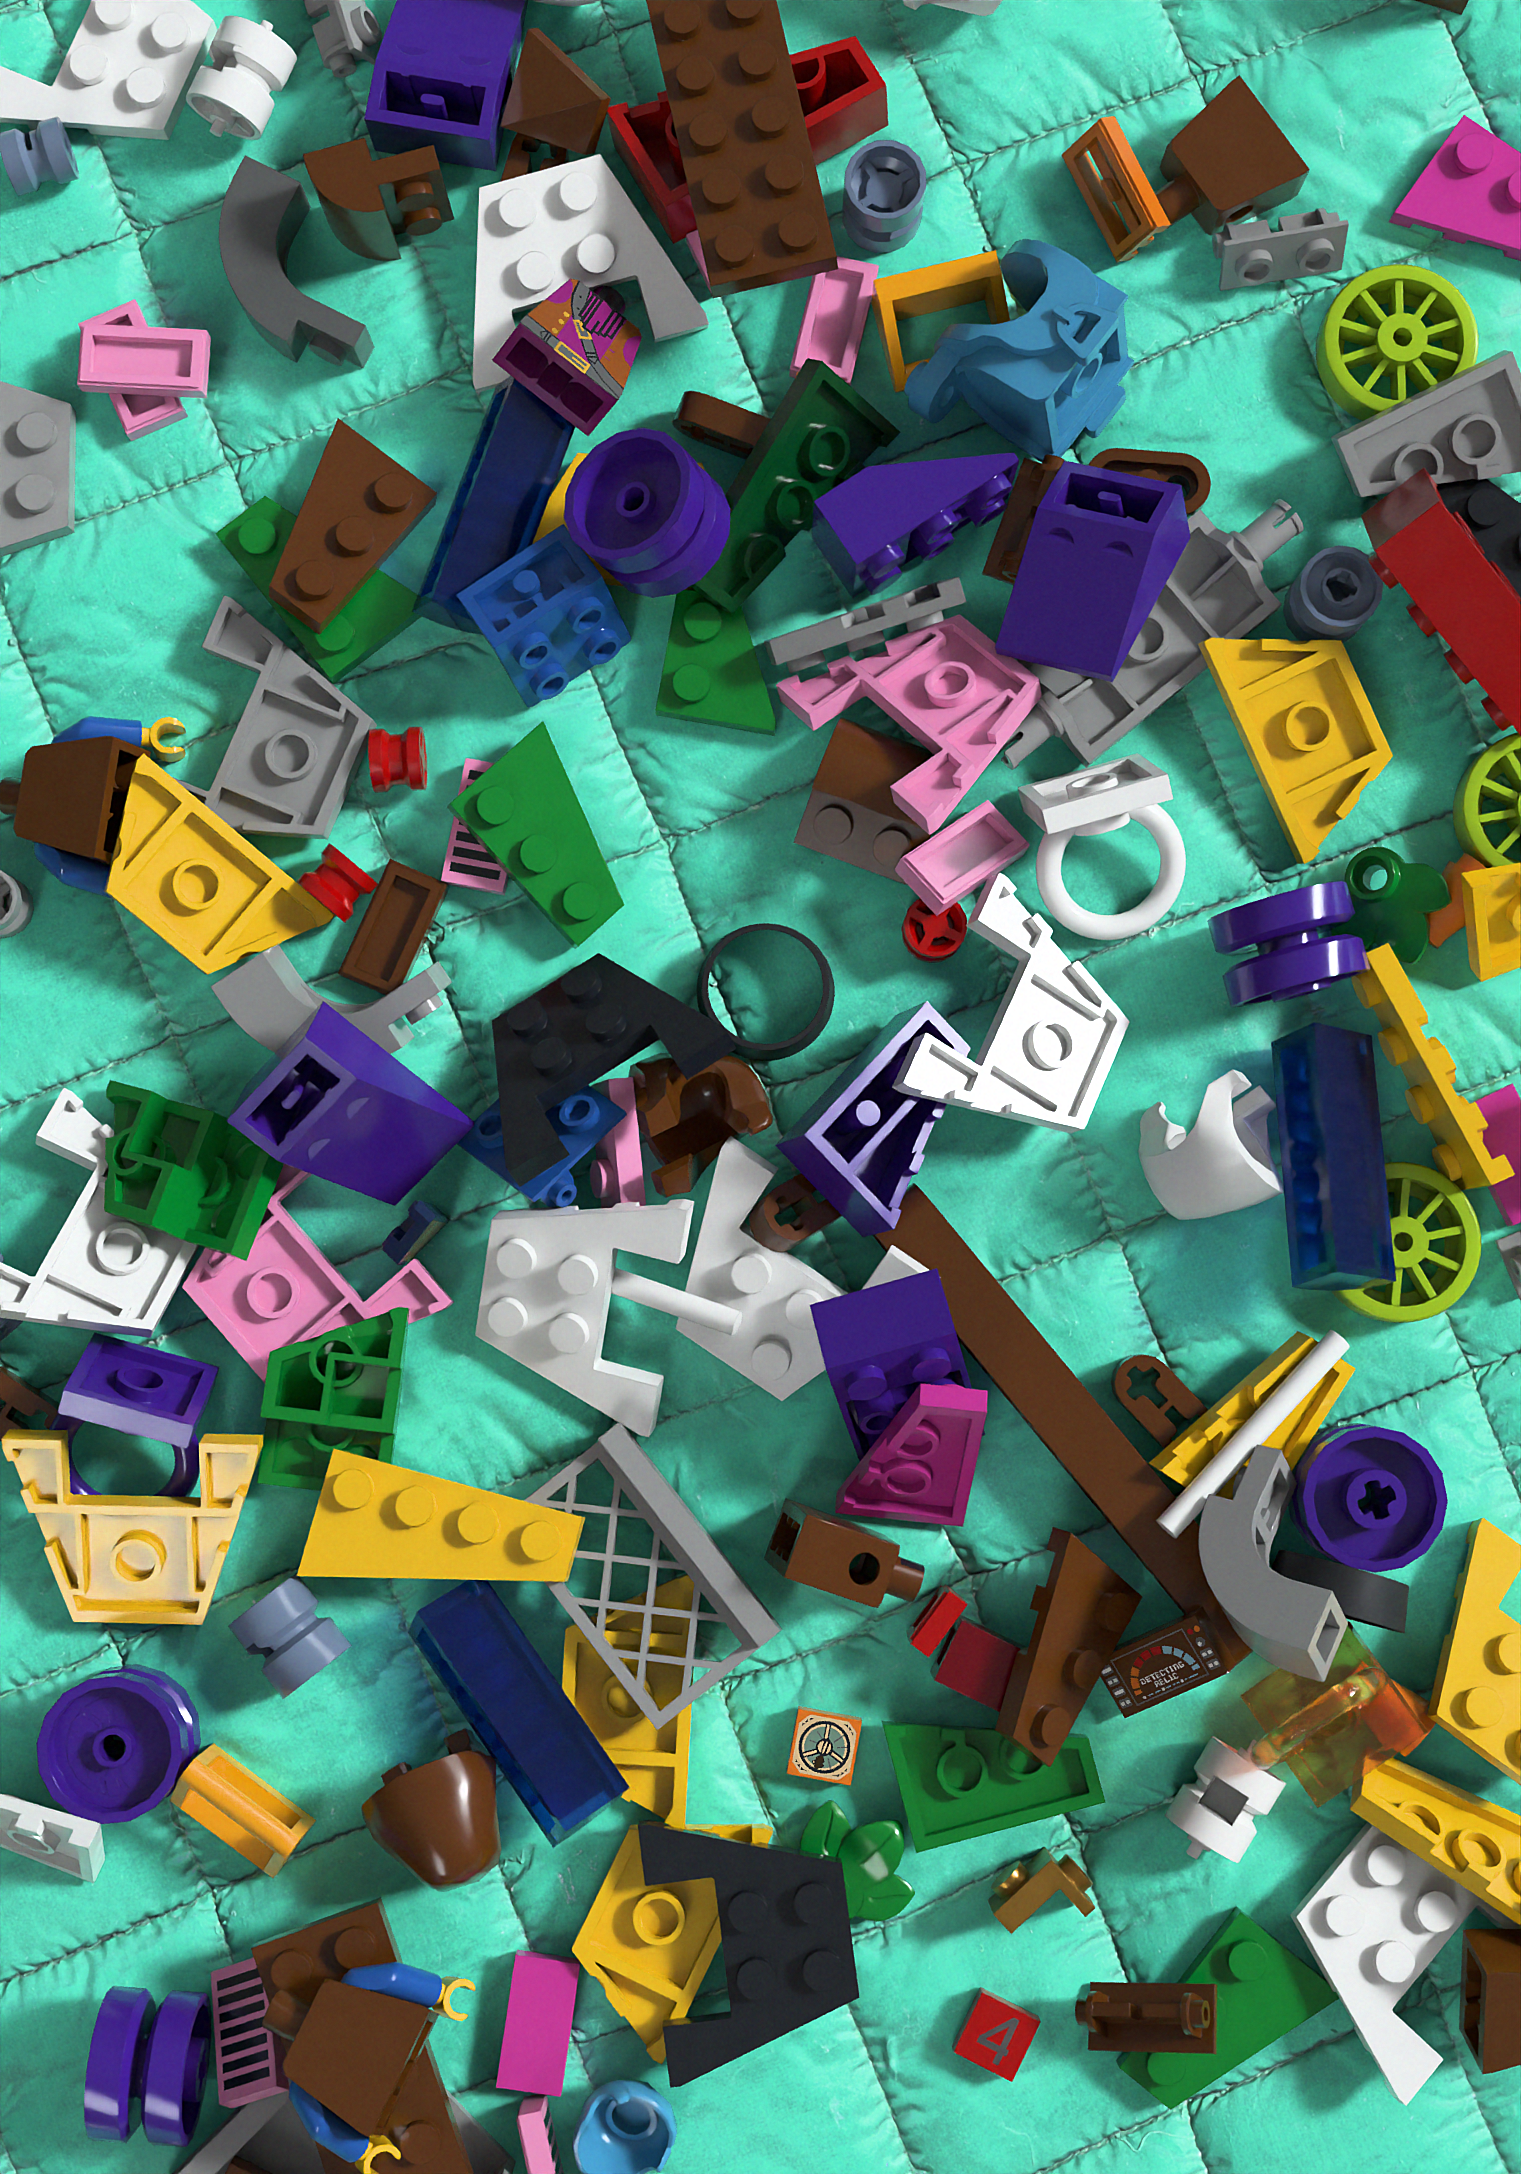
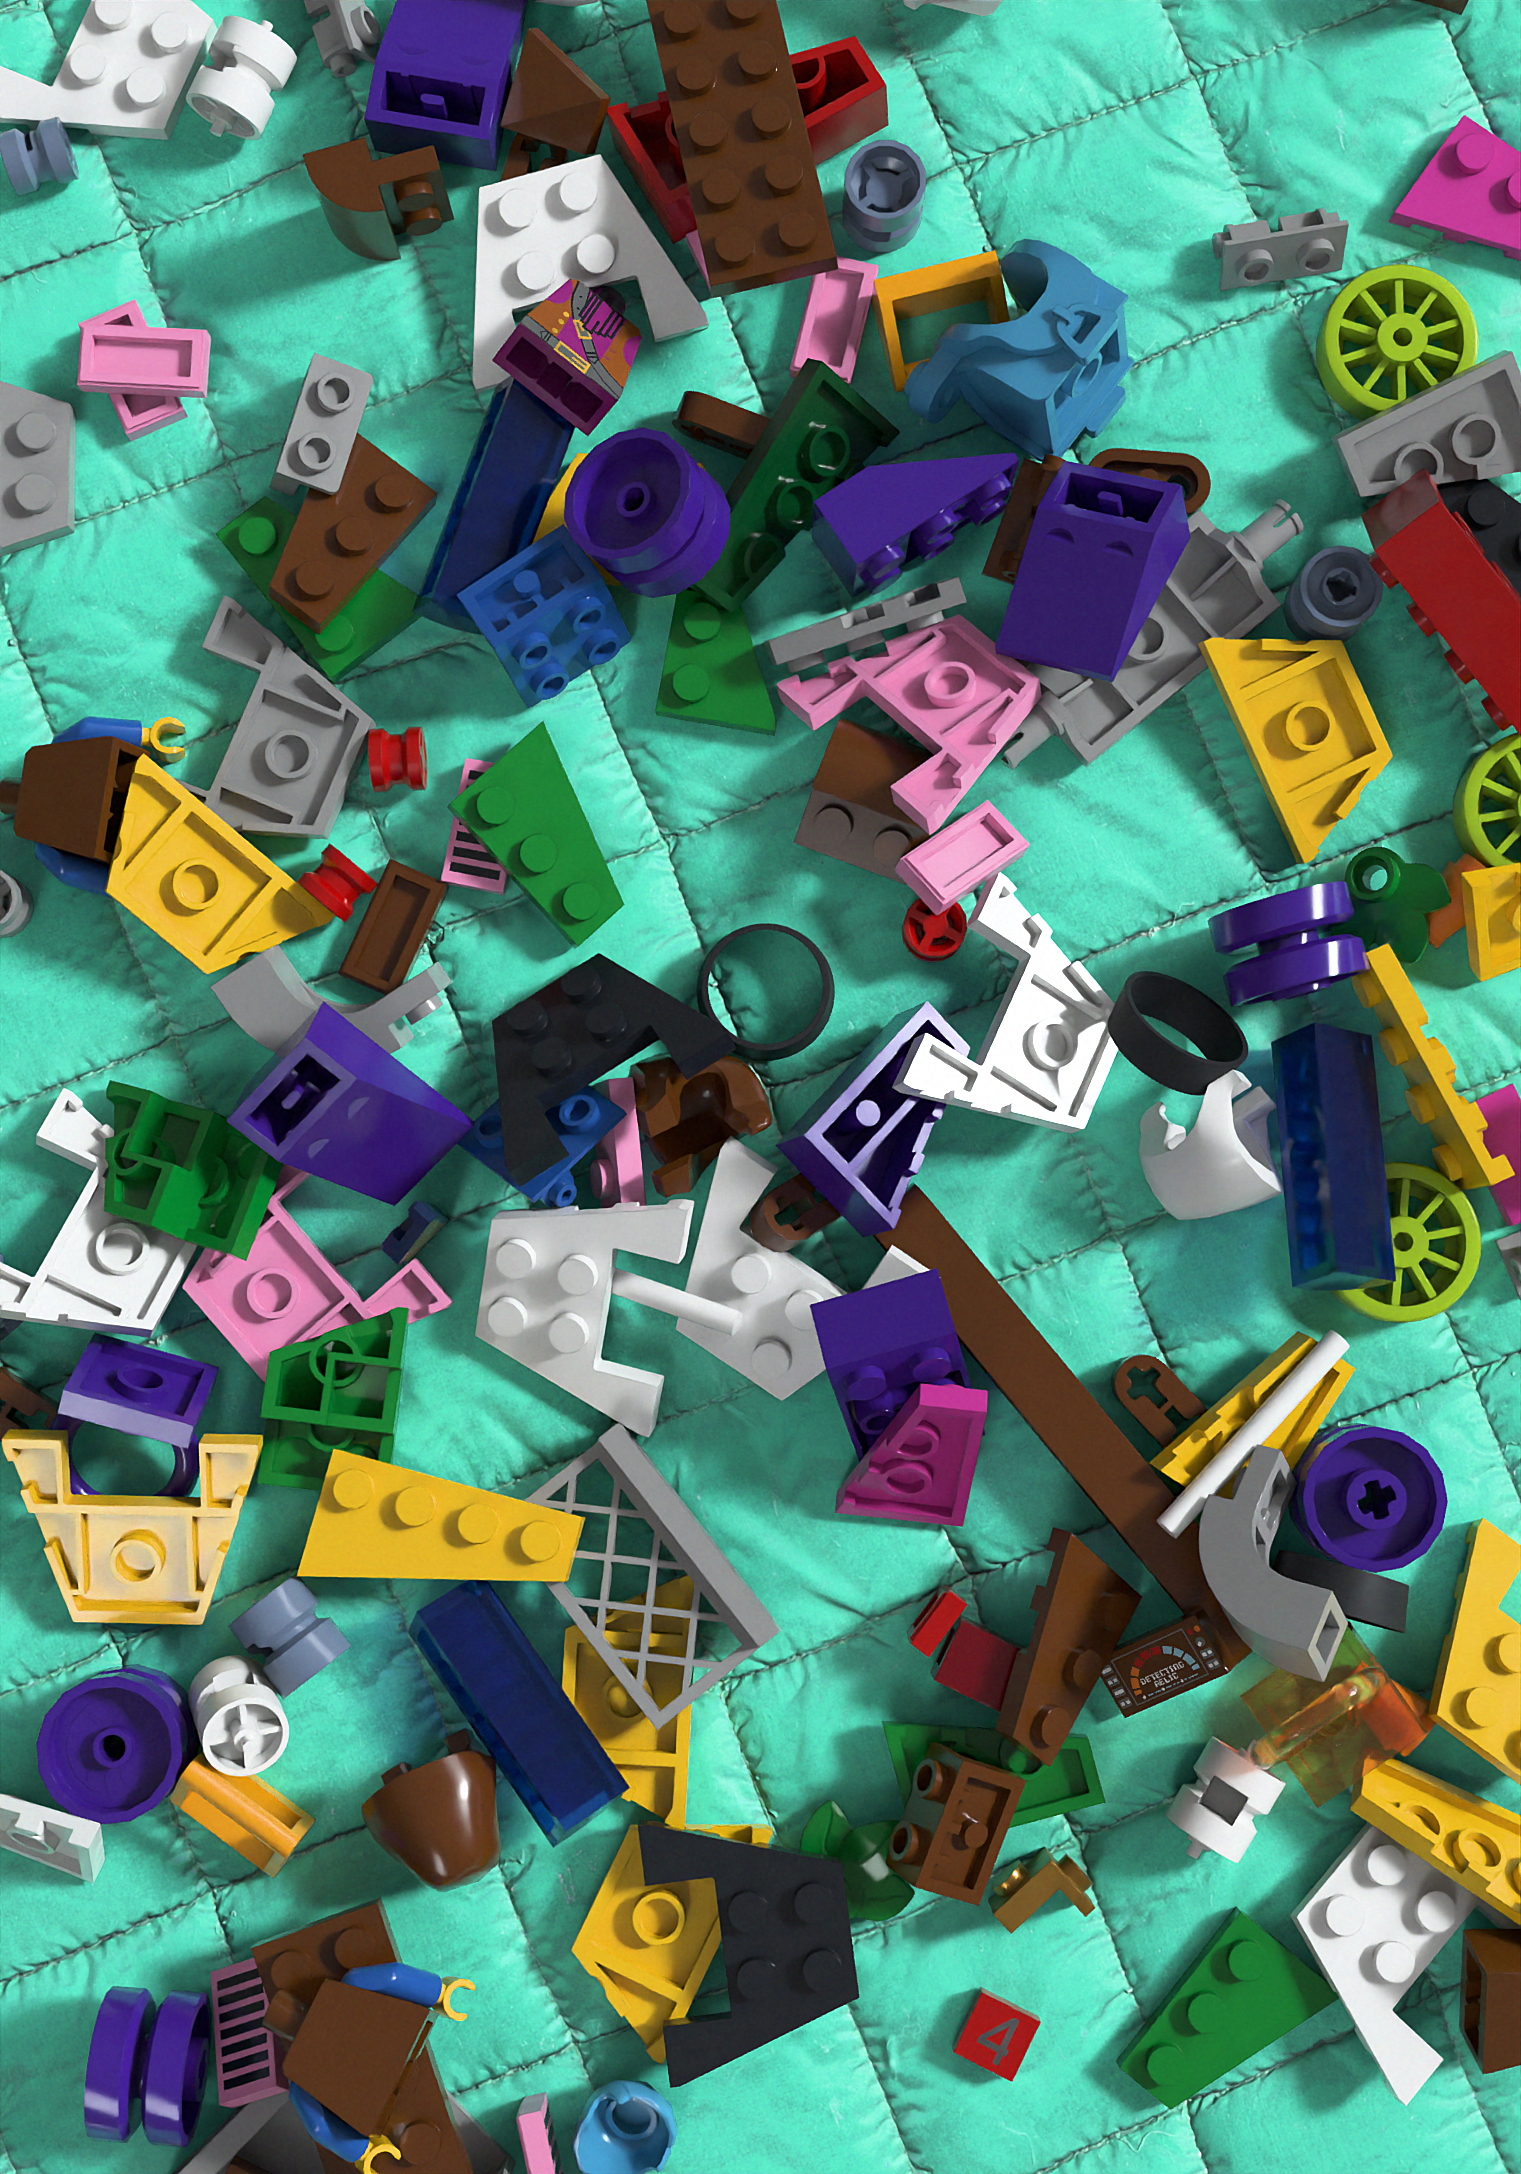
dark grey arch [219,155,374,368] -> none
dark pink tile [496,1949,581,2097] -> none
reddish brown torso [764,1498,925,1608] -> none
tile [787,1706,862,1786] -> none
white tile [1018,753,1186,940] -> none
orange tile [1062,116,1171,262] -> none
reddish brown hinge [1075,1982,1217,2054] -> none
reddish brown torso [1154,75,1310,235] -> none
none -> white wheel [188,1655,289,1776]
none -> light grey bracket [269,353,373,496]
none -> reddish brown bracket [886,1742,1026,1906]
none -> black tyre [1107,971,1248,1096]

